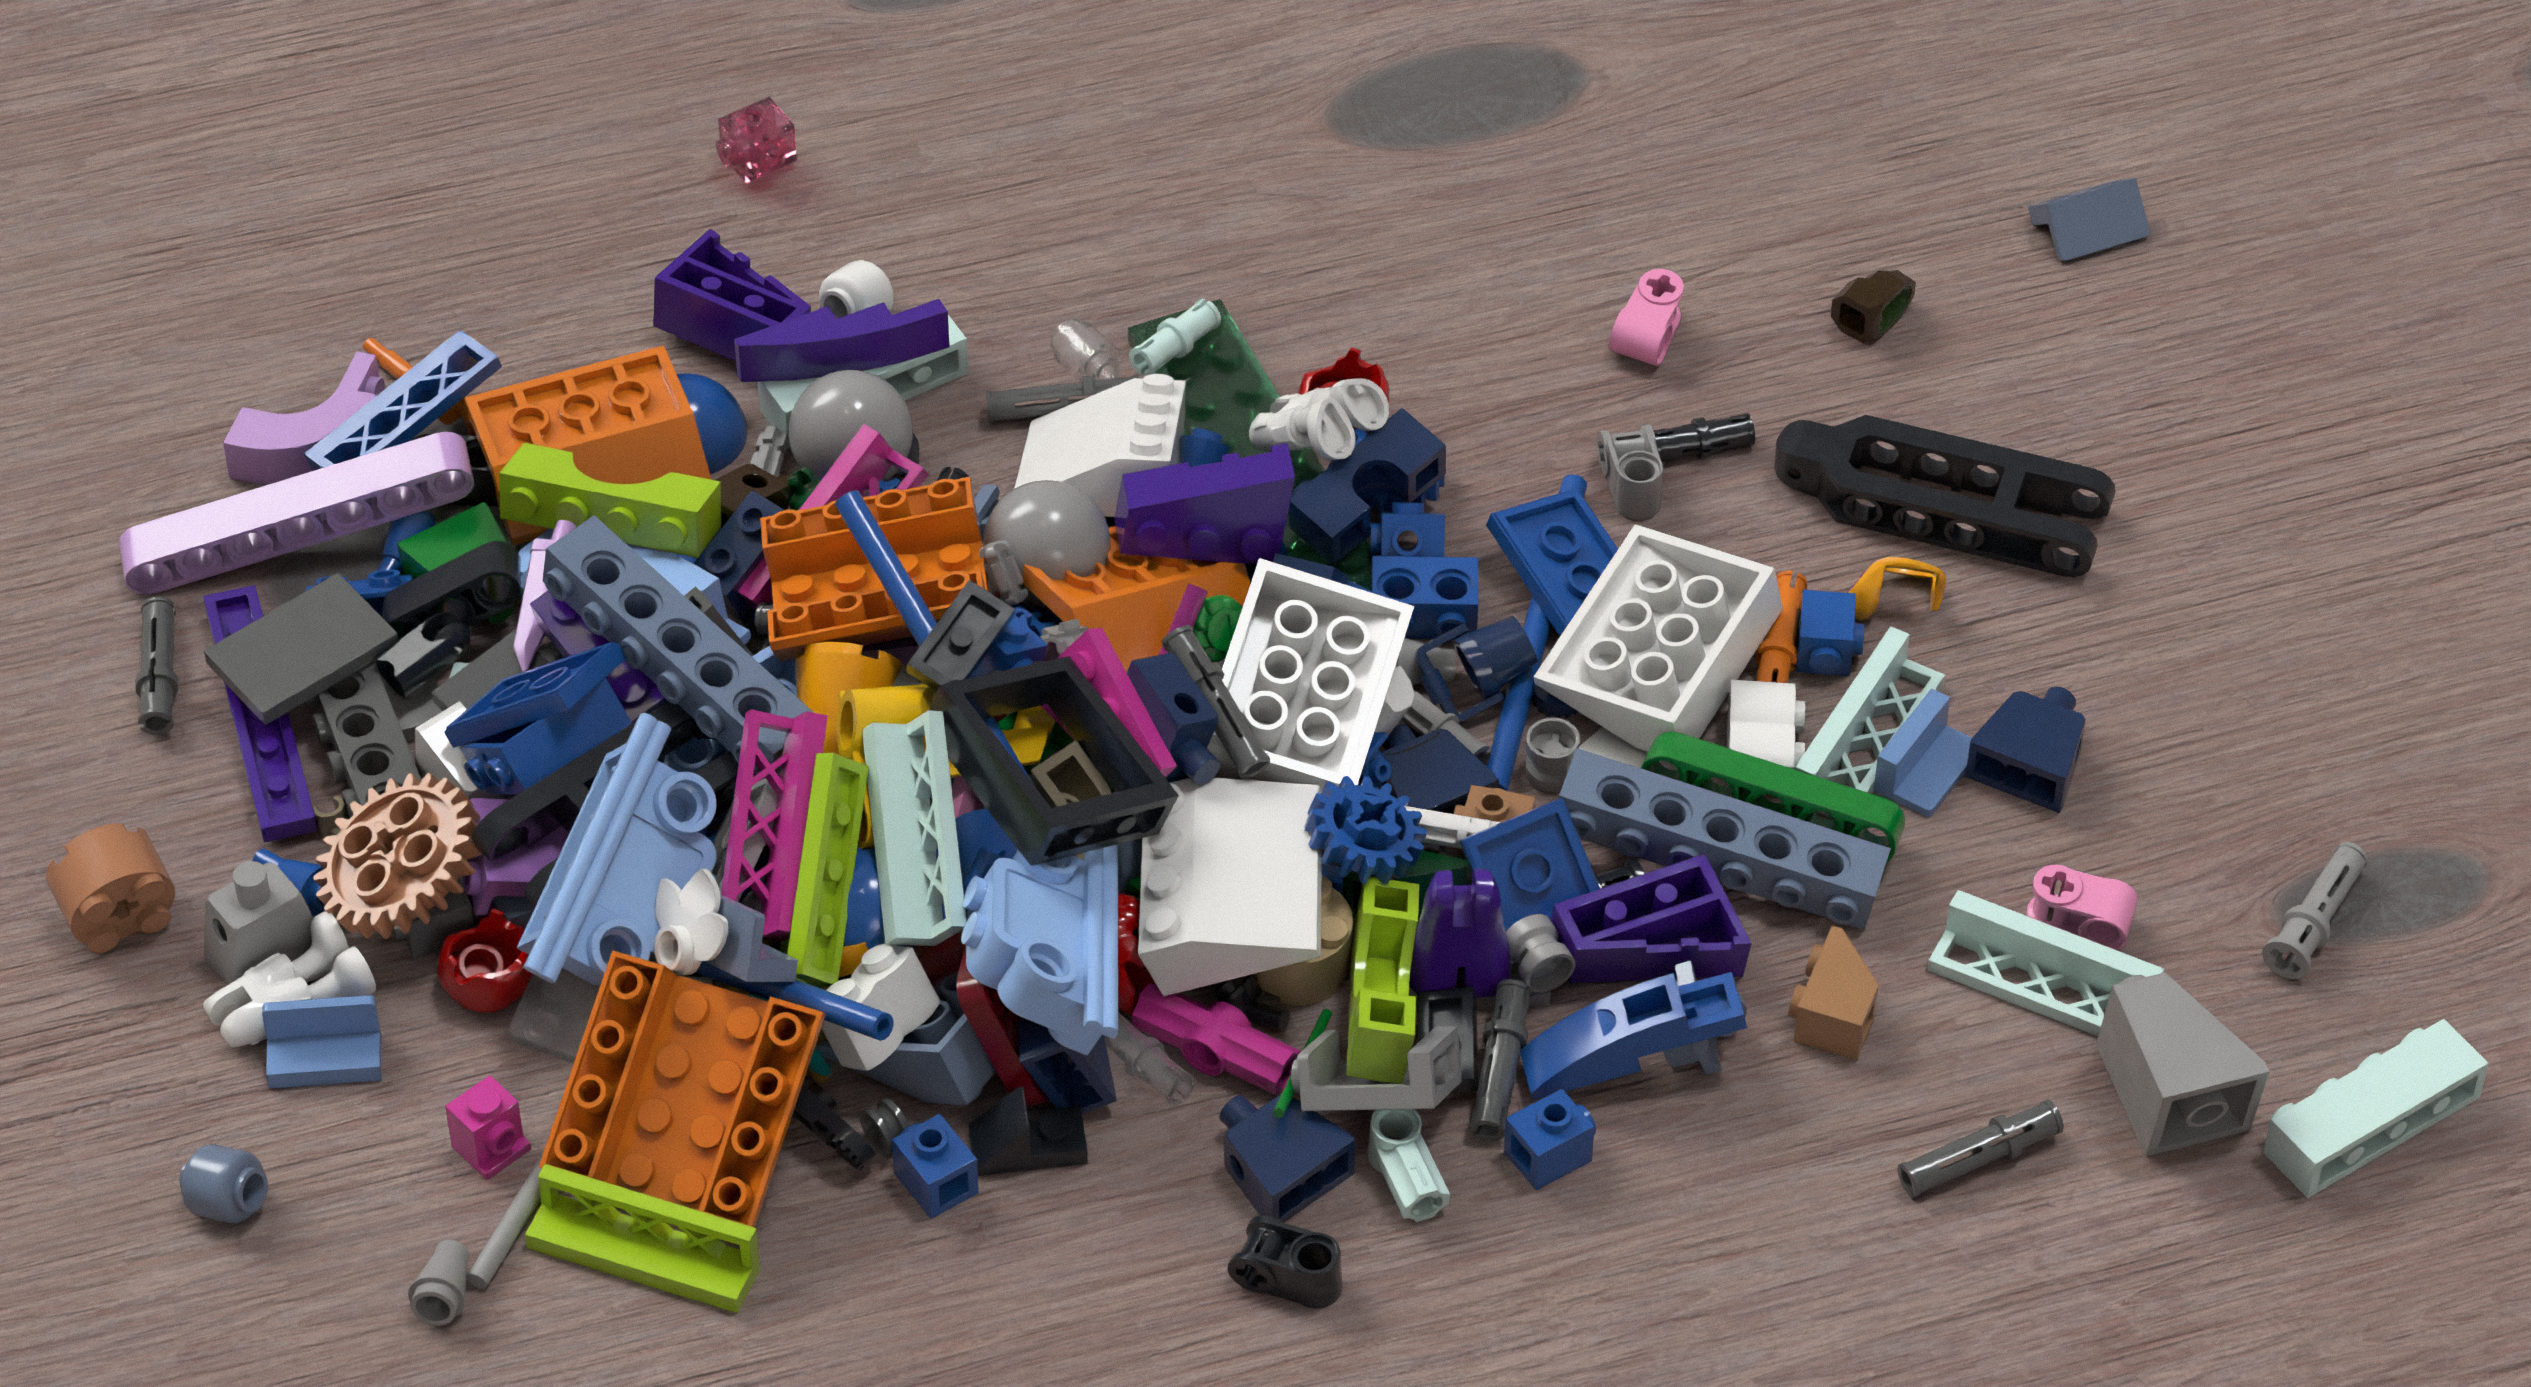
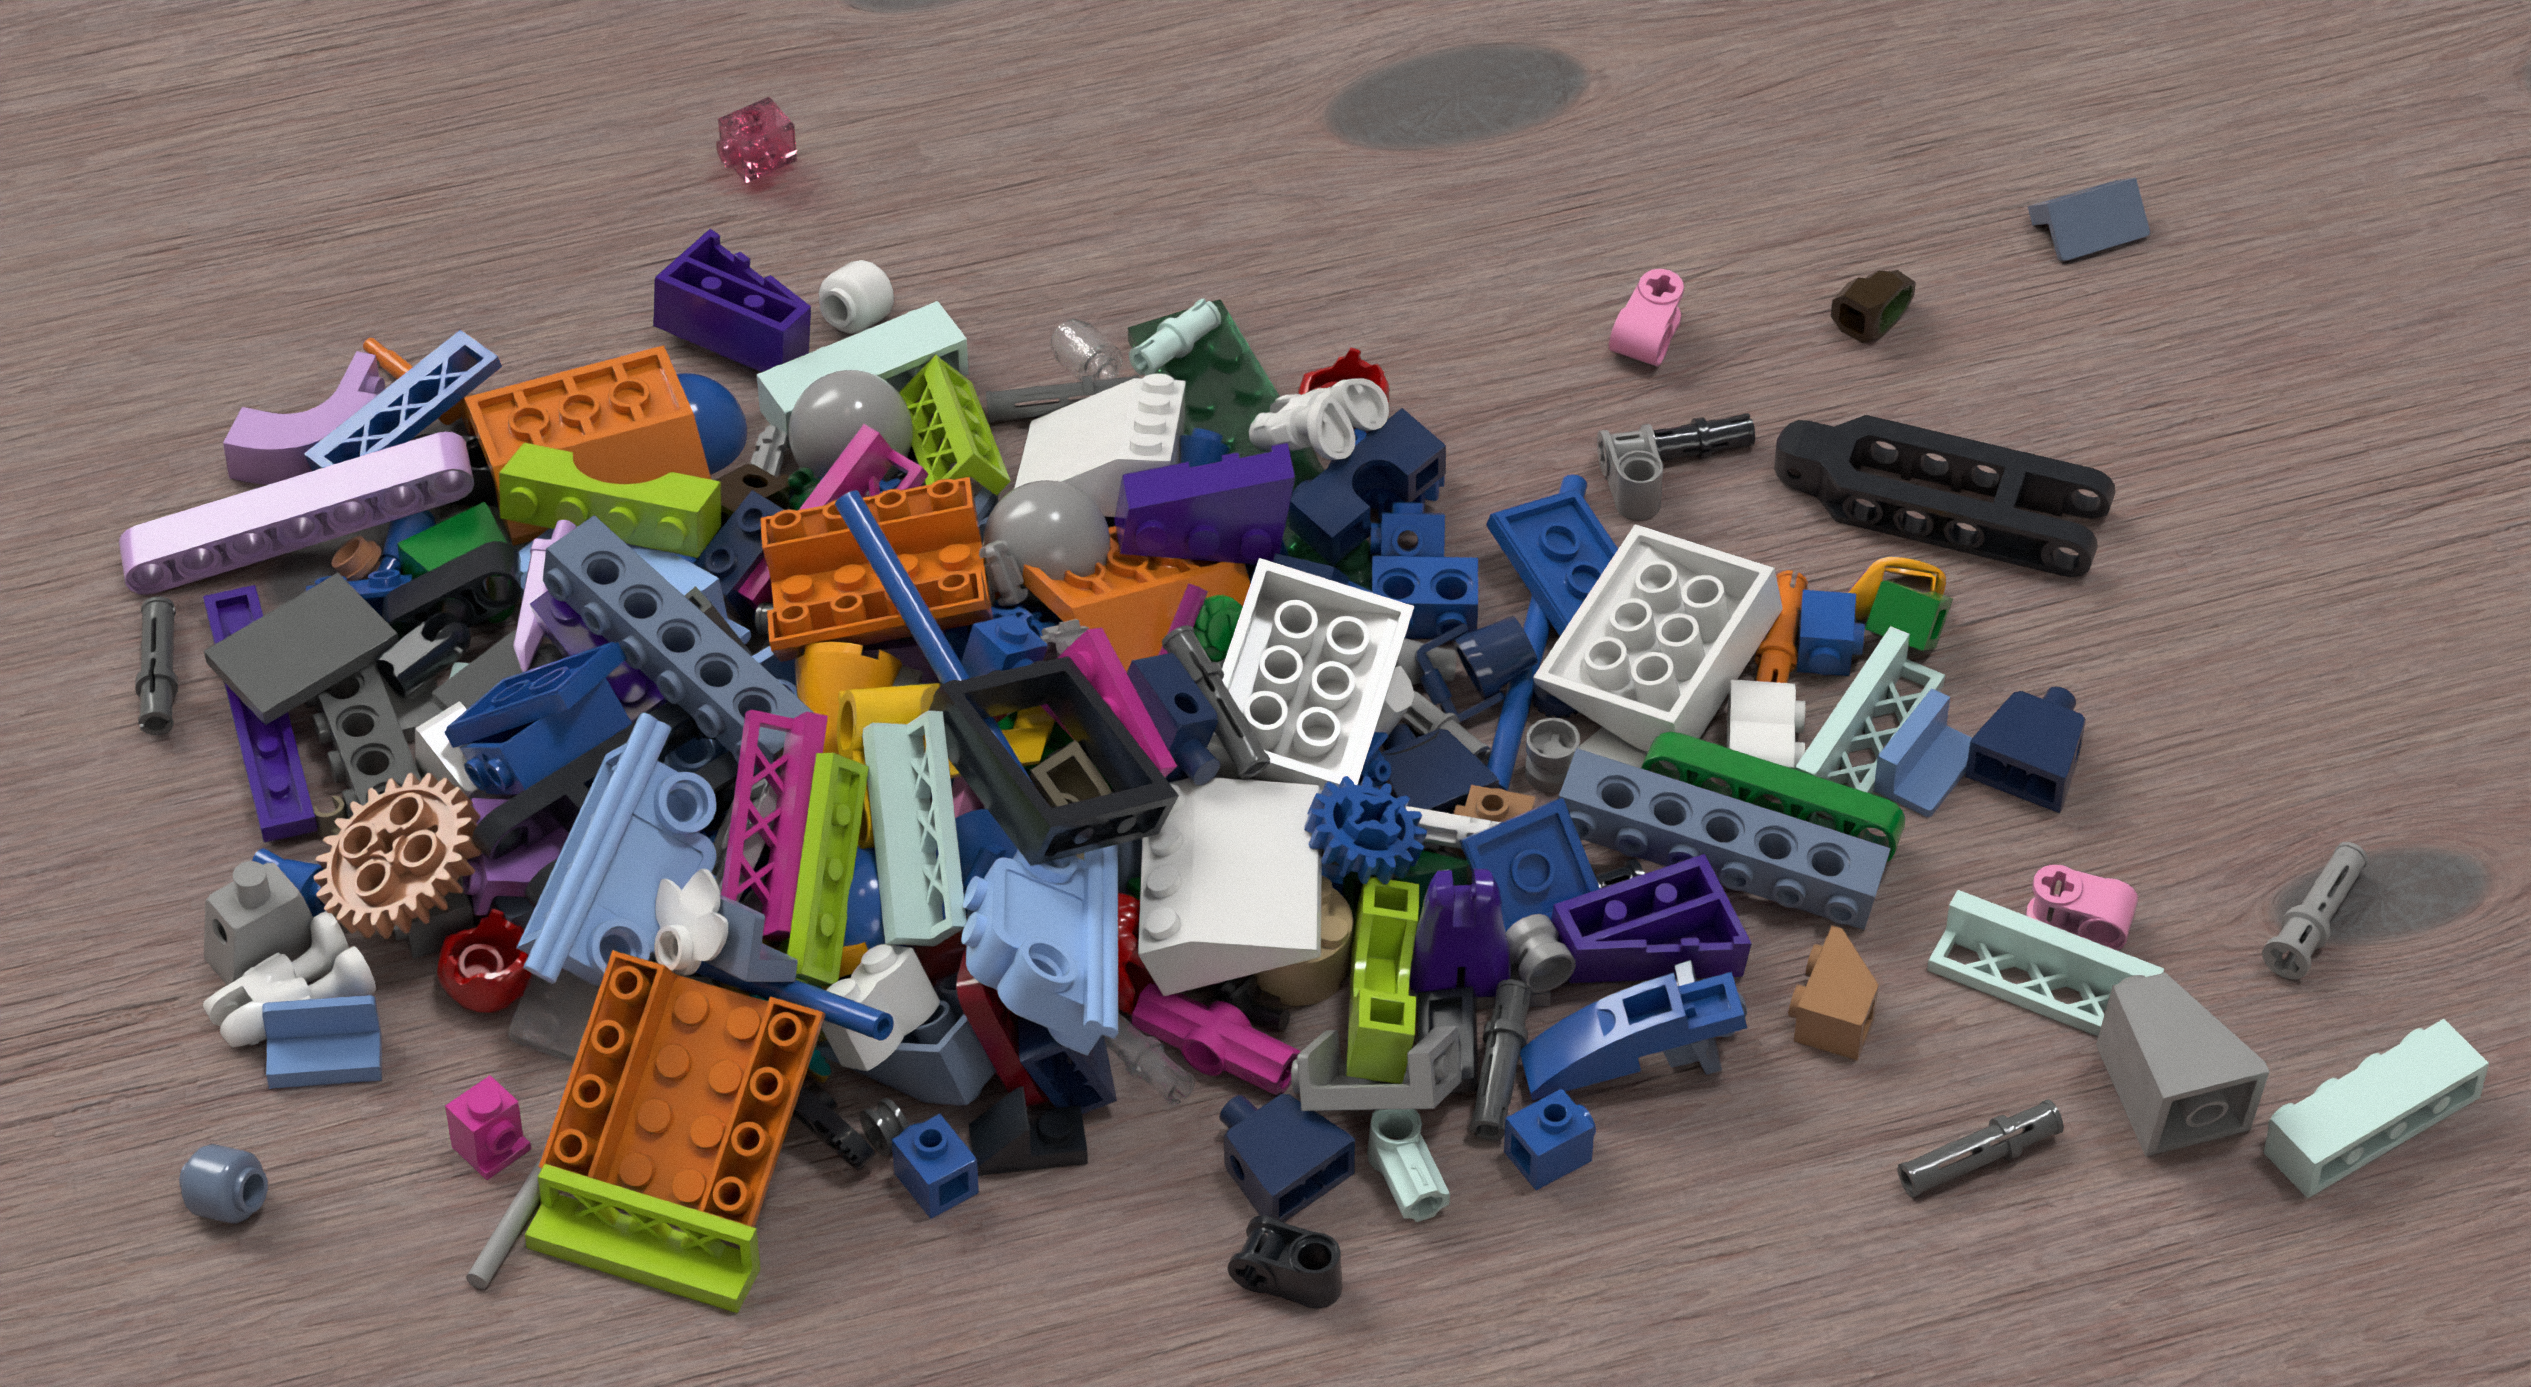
nougat brick [46,823,175,954] -> none
light grey cone [408,1240,469,1325] -> none
dark purple slope [734,299,950,382] -> none
black plate [906,580,1015,691] -> none
green axle [1273,1009,1332,1118] -> none
none -> nougat plate [331,536,381,581]
none -> lime fence [899,355,1011,496]
none -> green panel [1865,580,1953,651]

